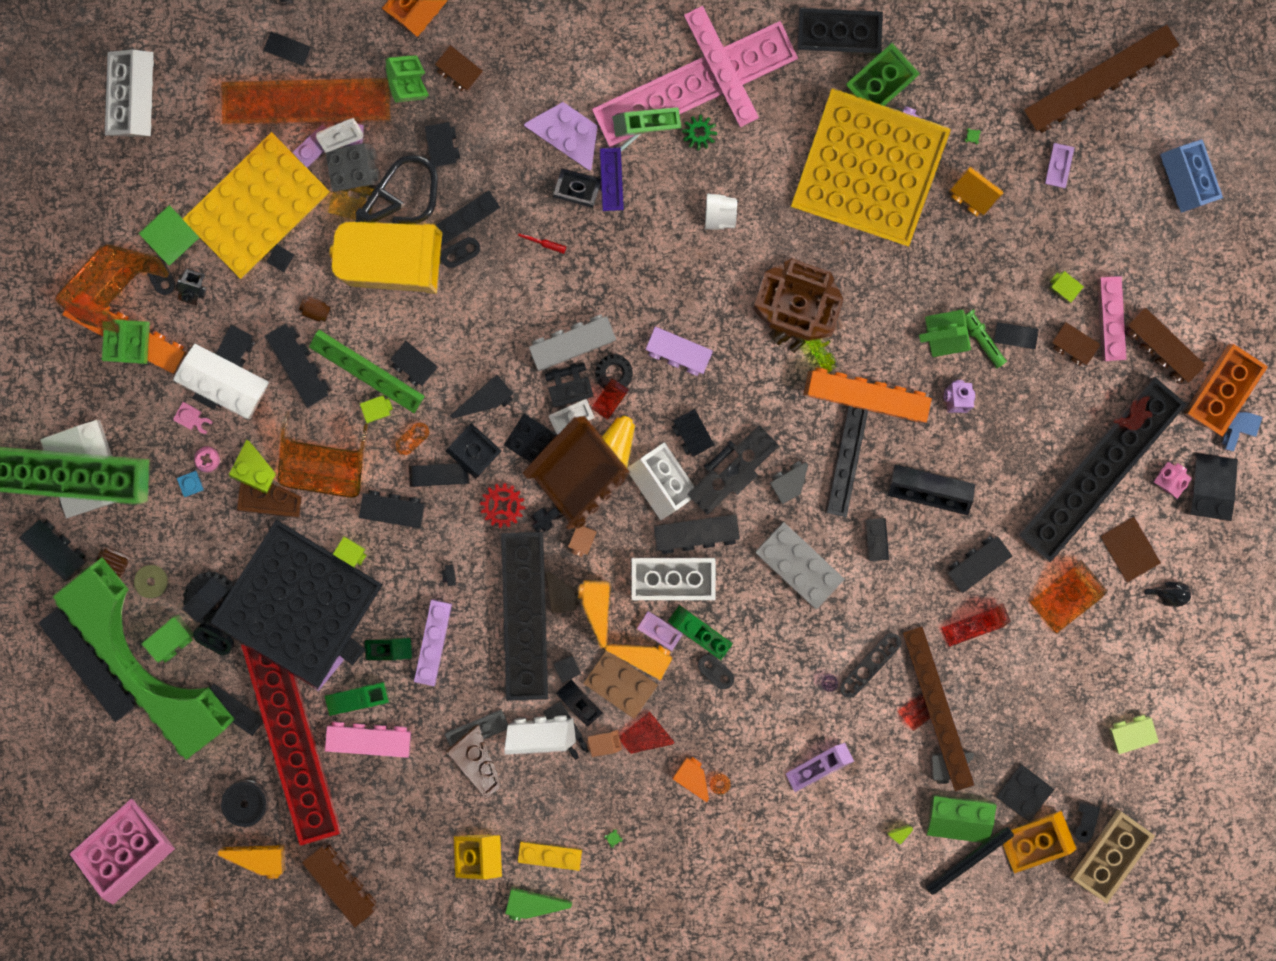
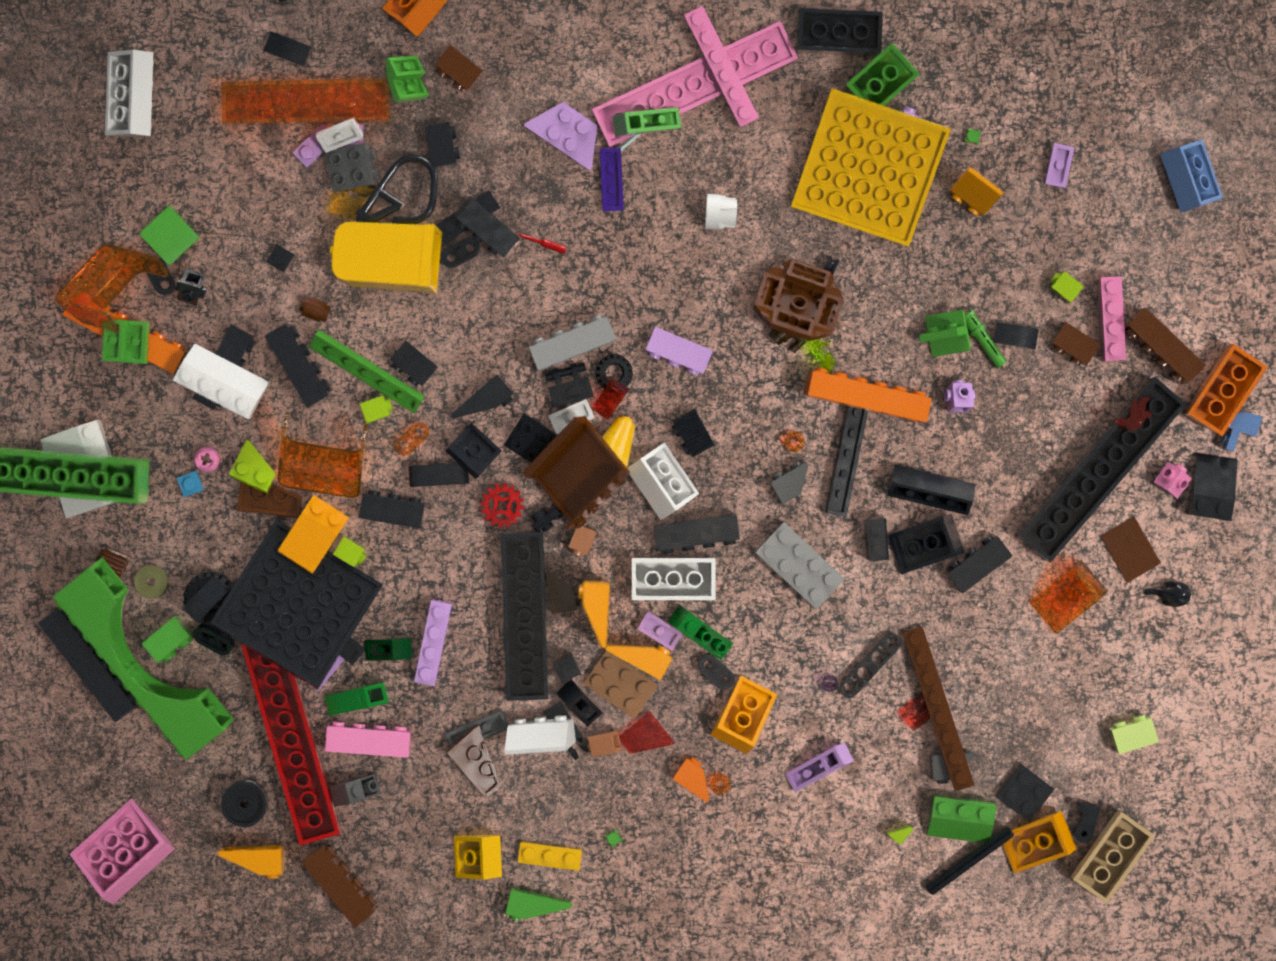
black slope [19,519,88,581] -> none
bright pink plate [173,402,213,434] -> none
yellow plate [183,132,330,279] -> none
black plate [210,683,263,736] -> none
black plate [442,564,457,586] -> none
black slope [553,168,601,210] -> none
green gear [682,115,717,151] -> none
black piece [687,425,779,515] -> none
clear red slope [941,603,1011,647] -> none
reddish brown brick [1022,24,1180,134] -> none
none -> light orange slope [277,495,349,574]
none -> dark grey slope [329,774,381,807]
none -> black brick [454,196,520,258]
none -> light orange slope [710,676,777,754]
none -> clear orange plate [784,431,805,452]
none -> black bush [824,256,839,275]
none -> black slope [888,514,965,575]

